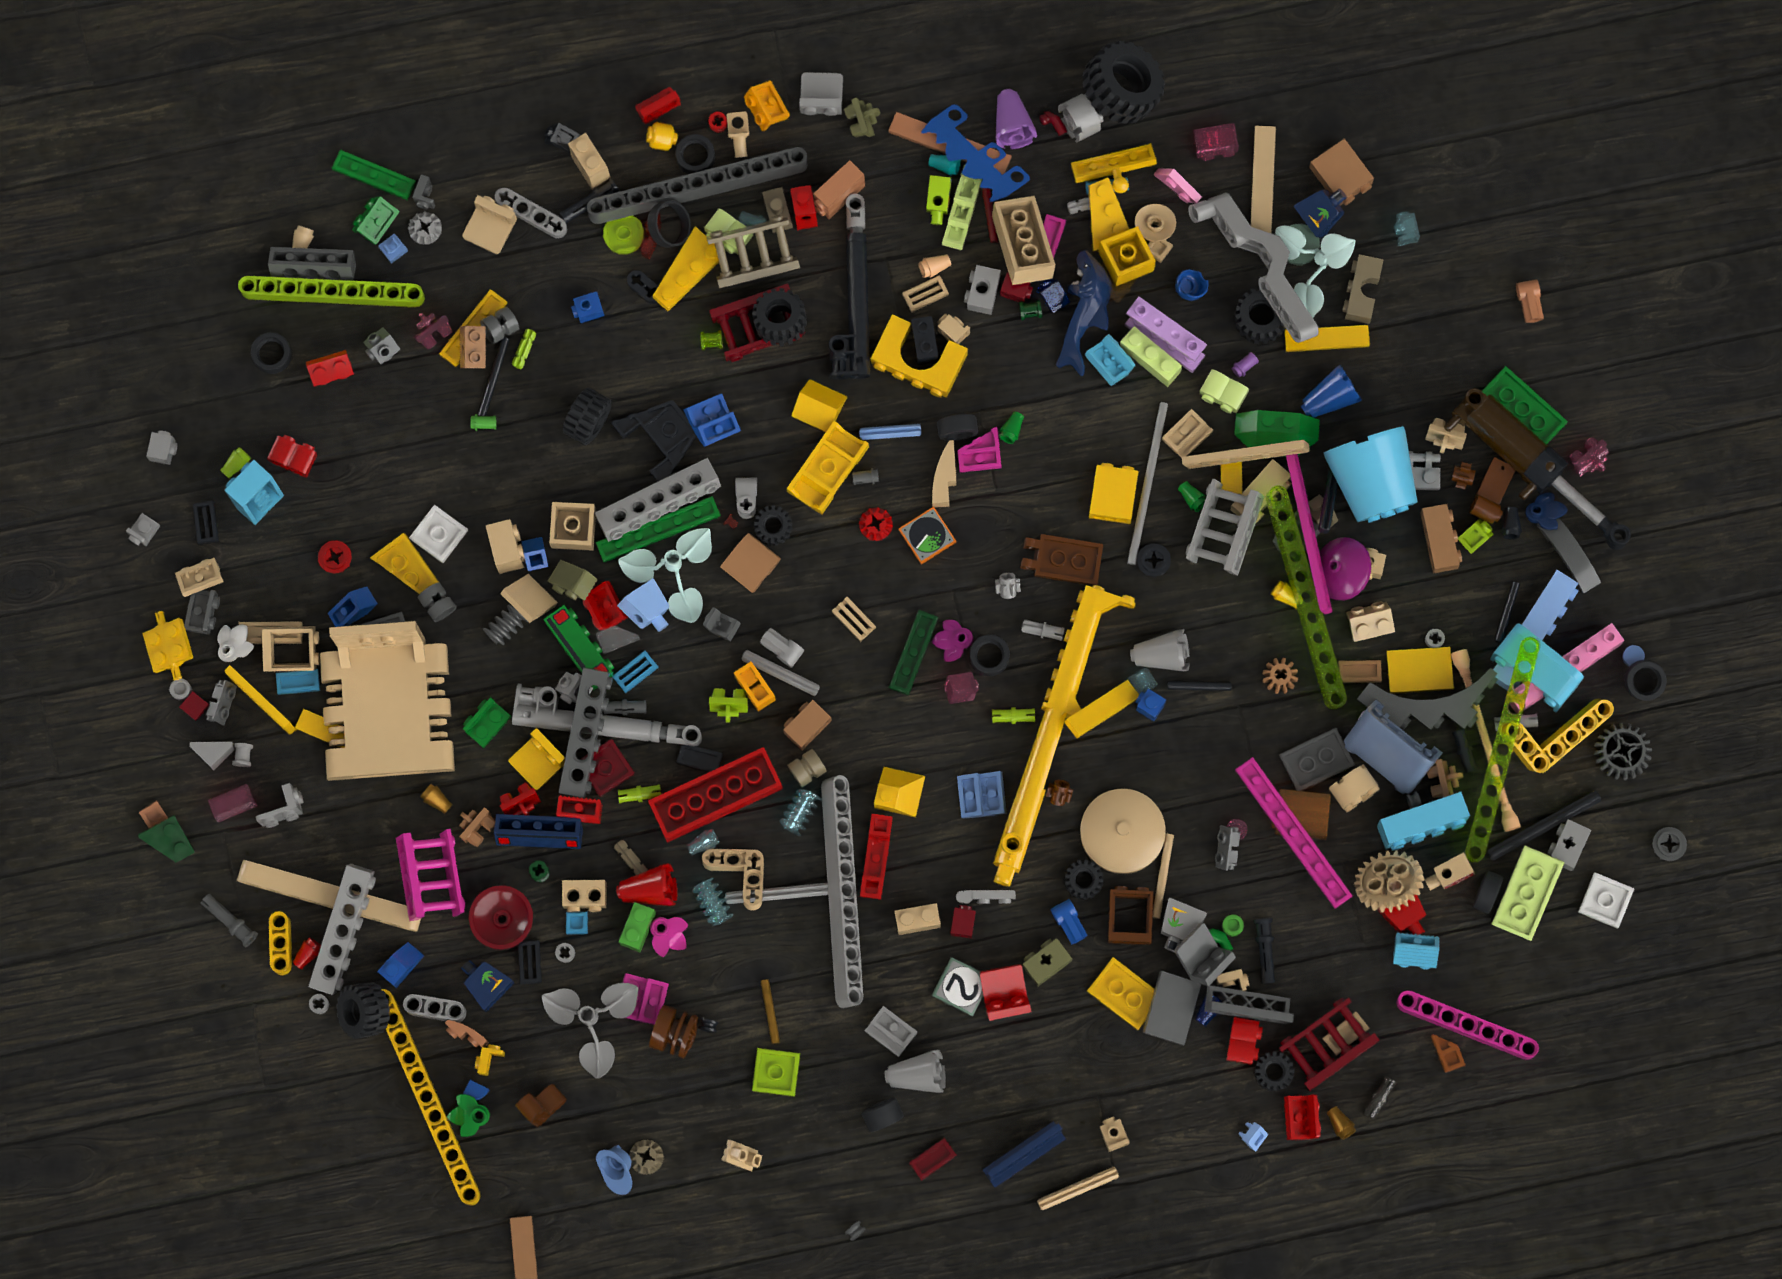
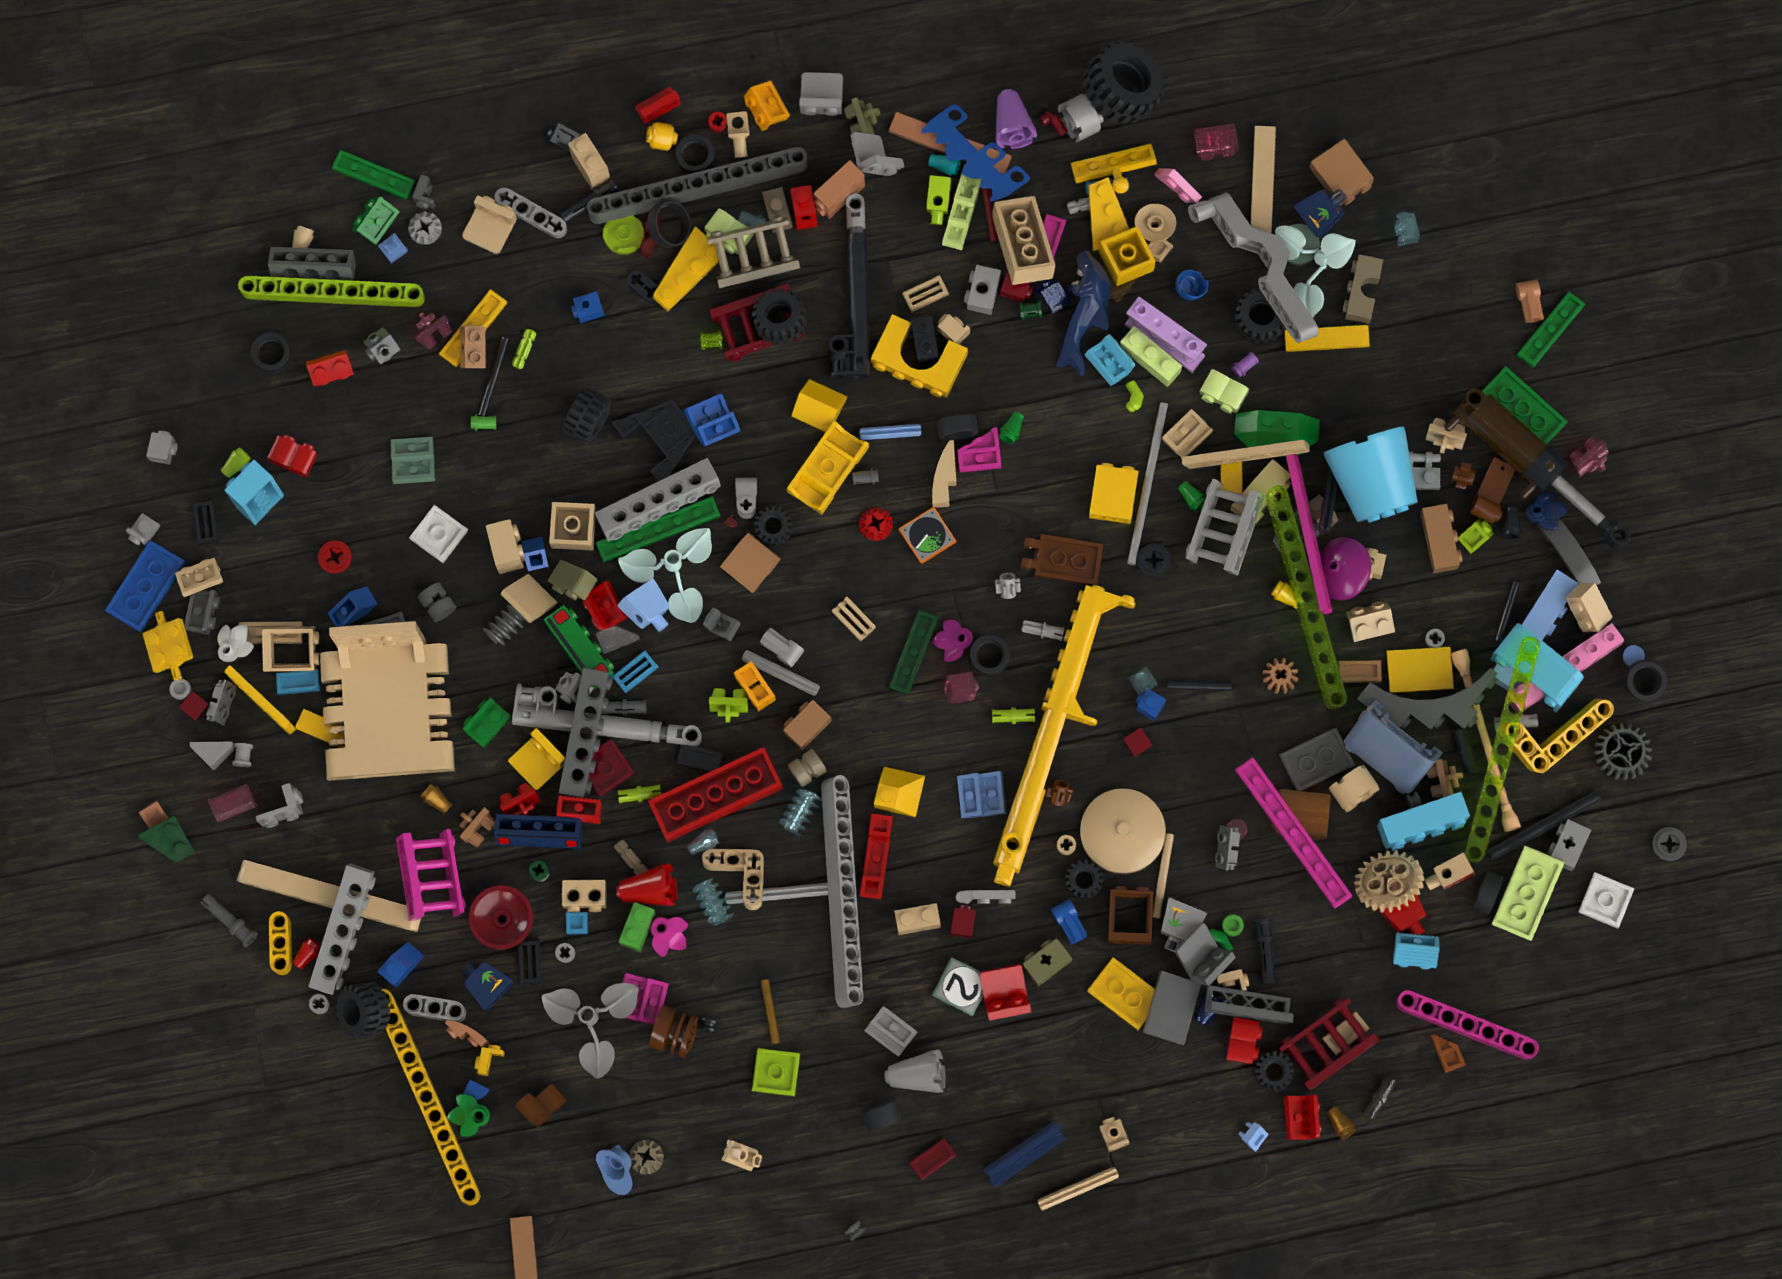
yellow wing [370,533,439,594] -> none
dark grey wheel [480,306,519,344] -> none
light nougat cone [919,254,951,278] -> none
yellow tile [1064,680,1139,738] -> none
light grey cone [1130,629,1190,672] -> none
blue cone [1301,365,1362,418] -> none
none -> blue tile [105,540,186,633]
none -> sand green slope [391,437,435,484]
none -> light grey bracket [851,132,904,176]
none -> tan bush [1057,835,1076,855]
none -> dark red tile [1123,728,1152,757]
none -> lime arm [1126,380,1144,412]
none -> green tile [1517,292,1585,368]
none -> tan brick [1565,583,1612,632]

